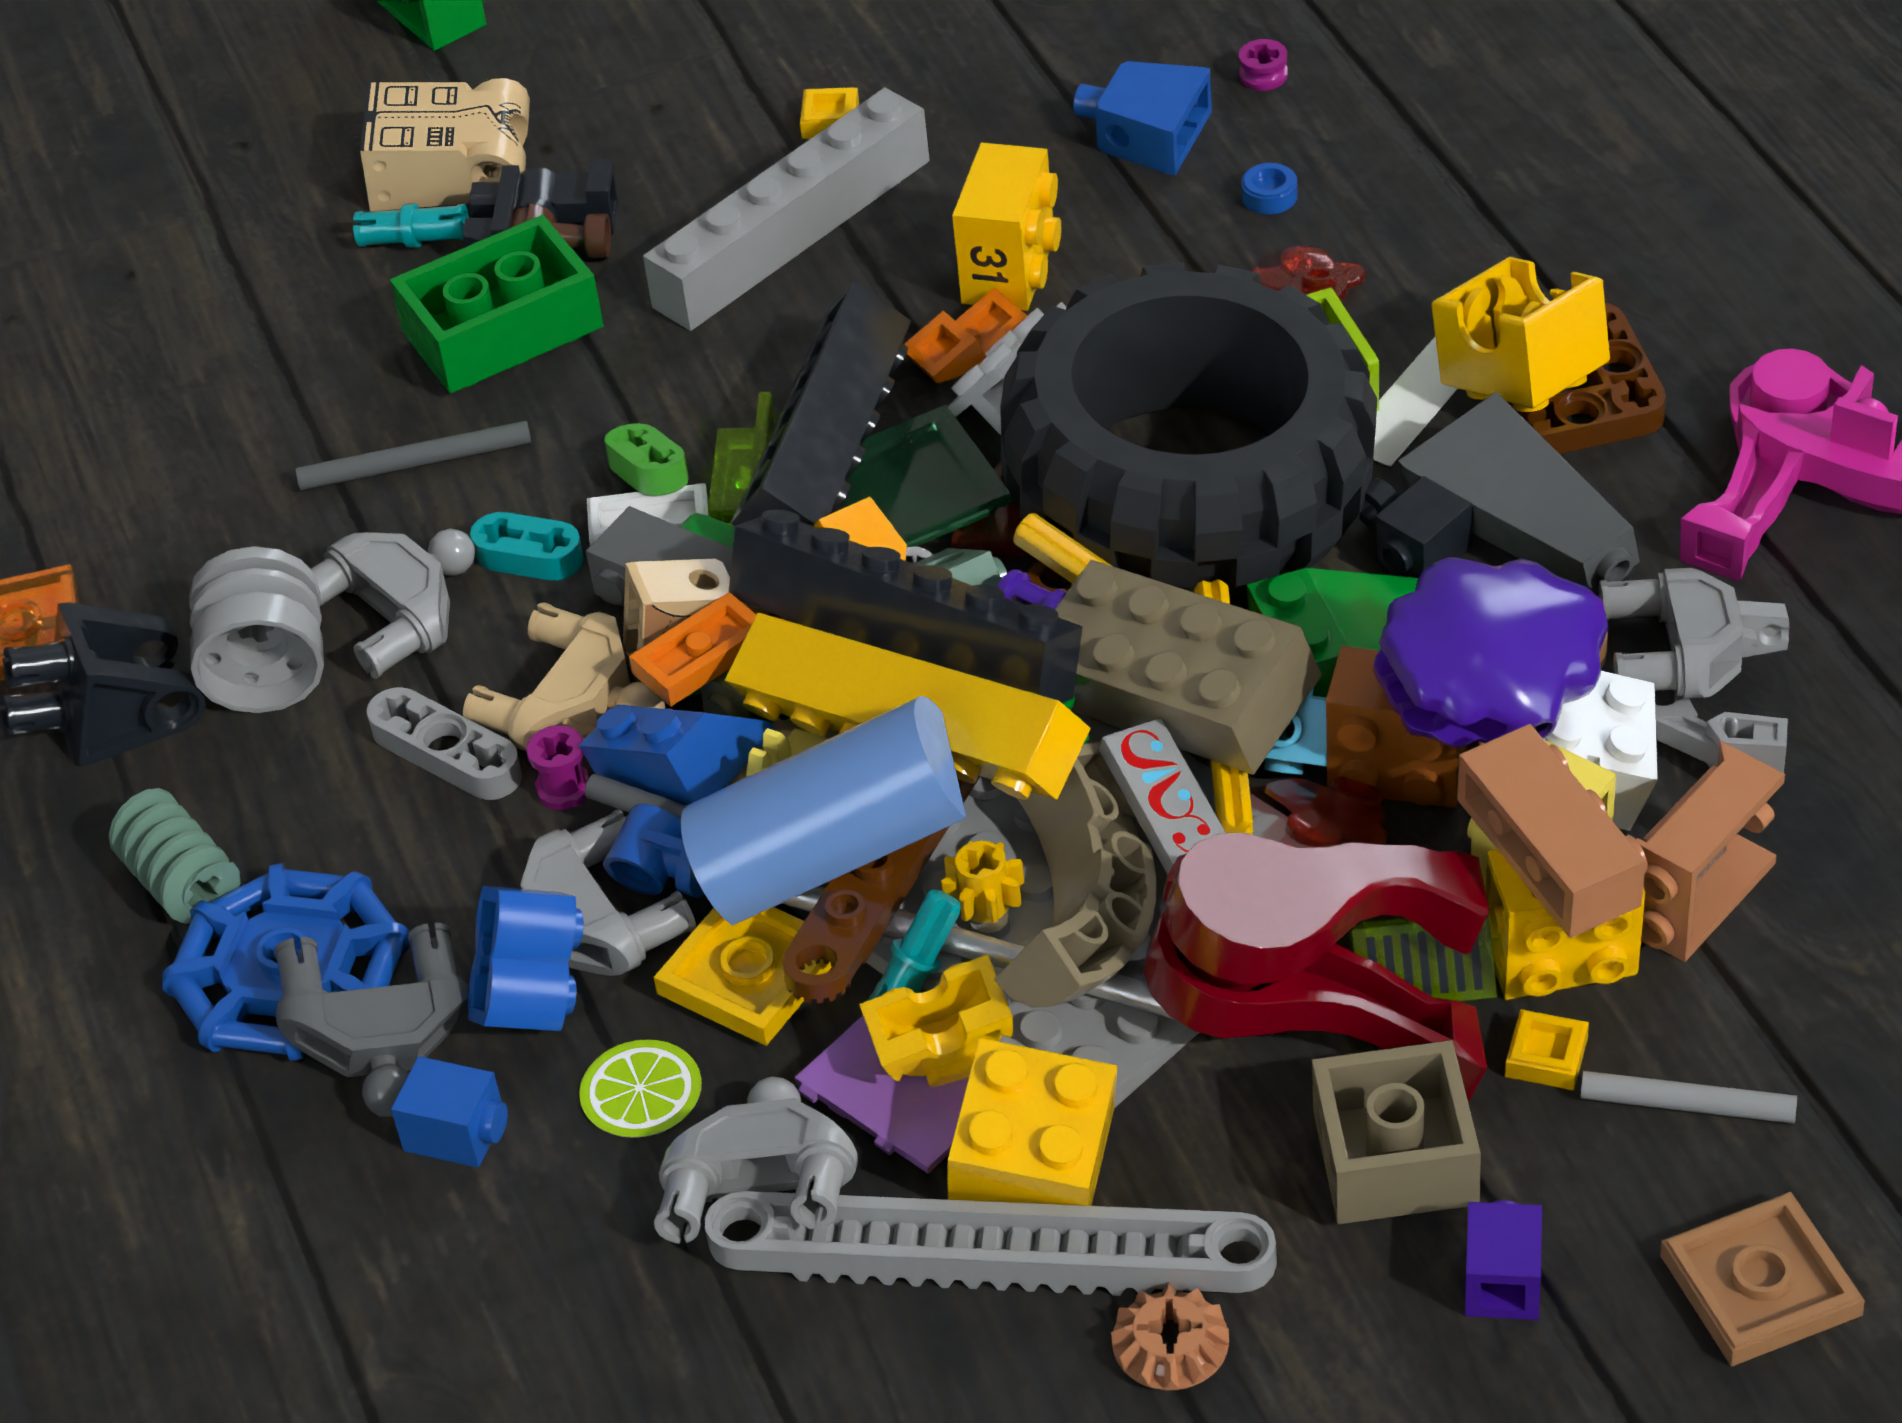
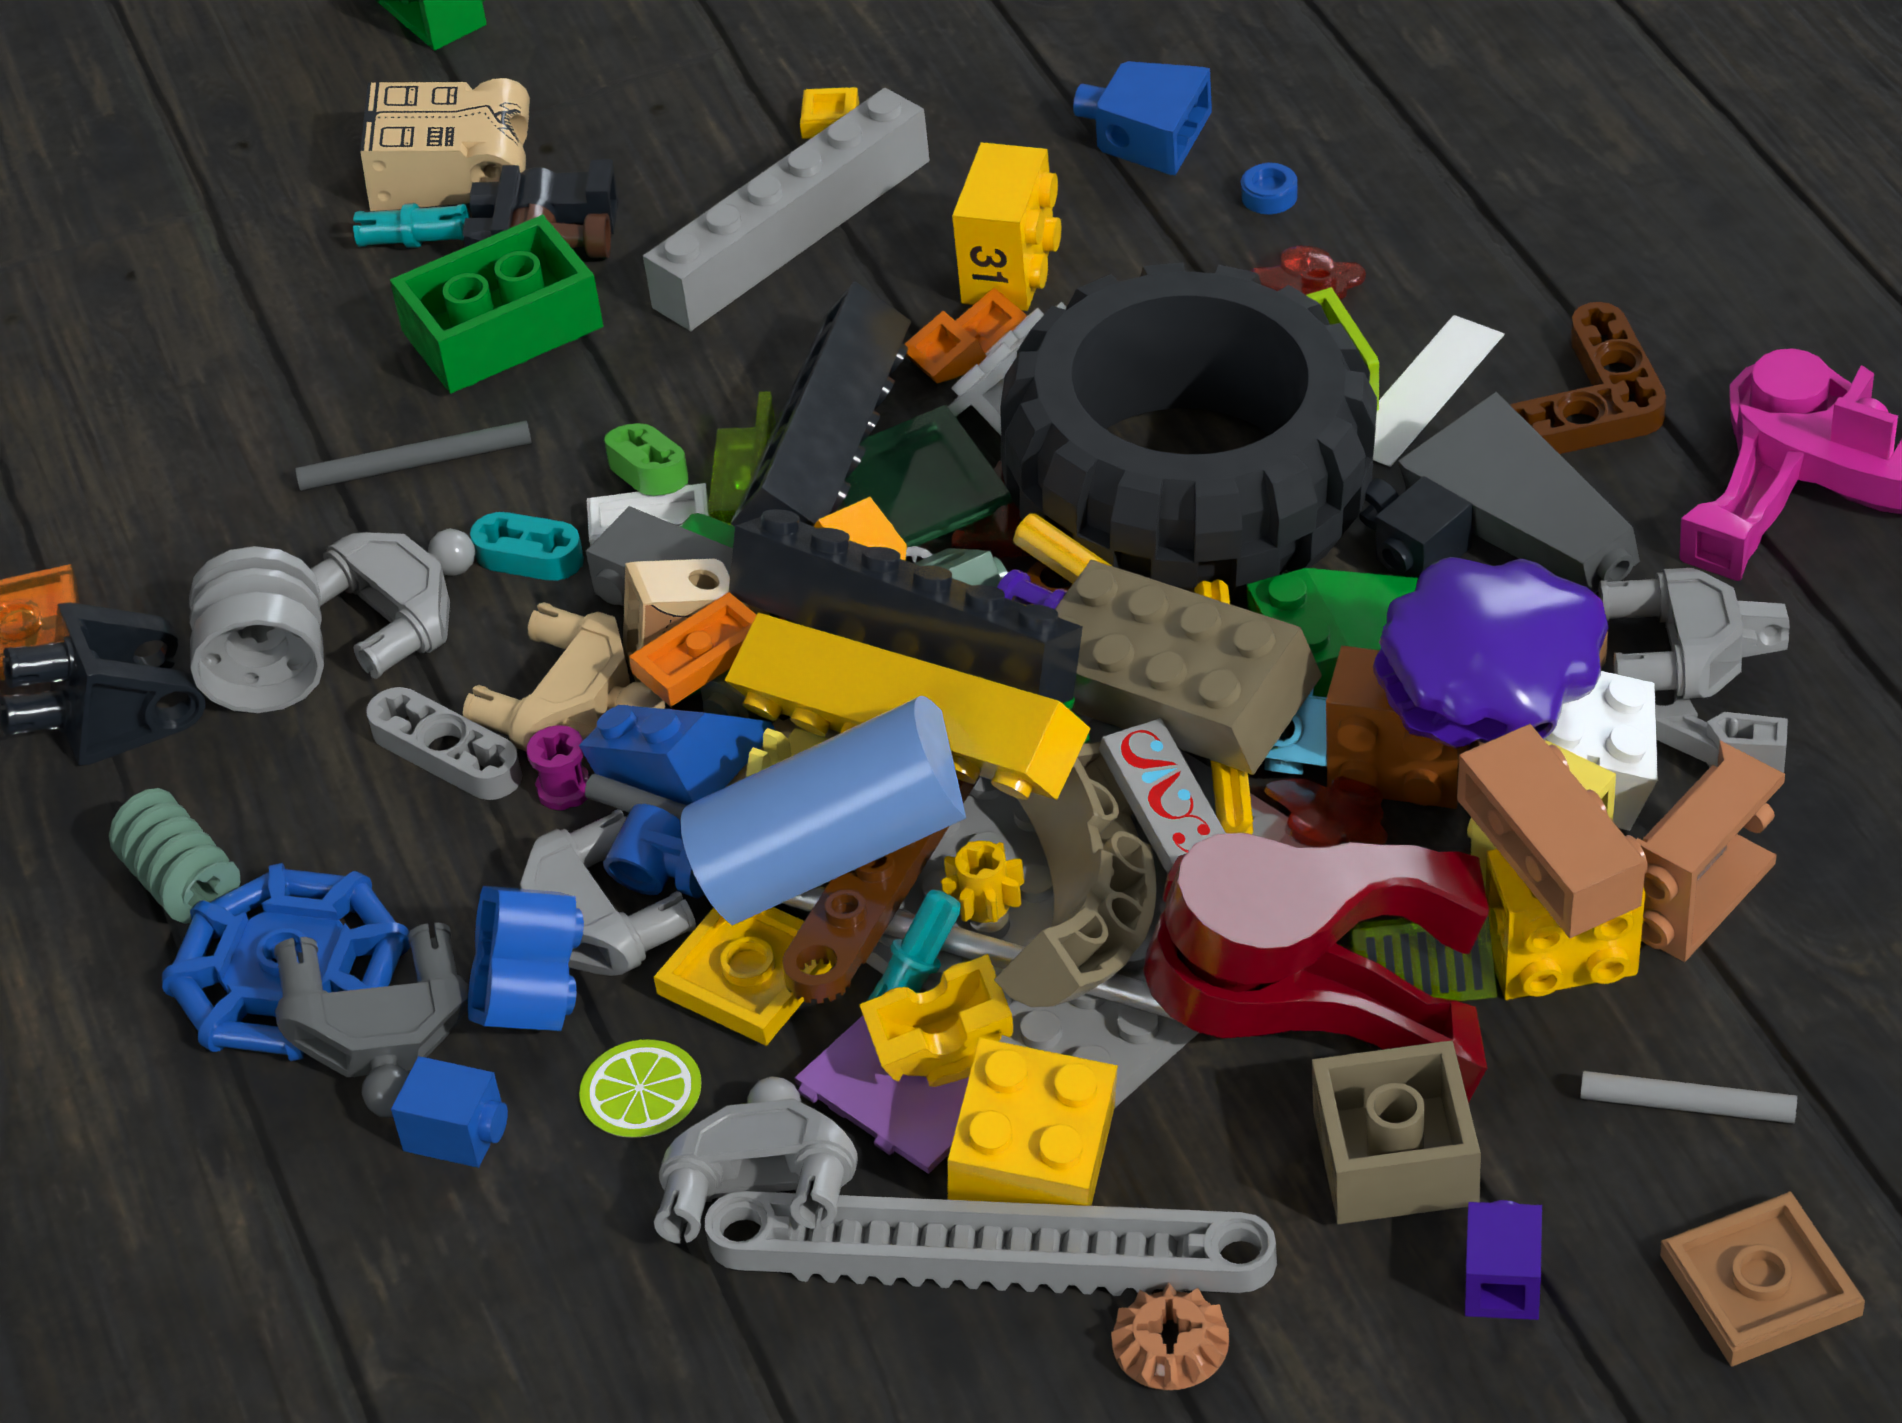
magenta bush [1238,39,1288,91] -> none
yellow piece [1432,256,1610,412] -> none
yellow tile [1505,1009,1589,1091] -> none

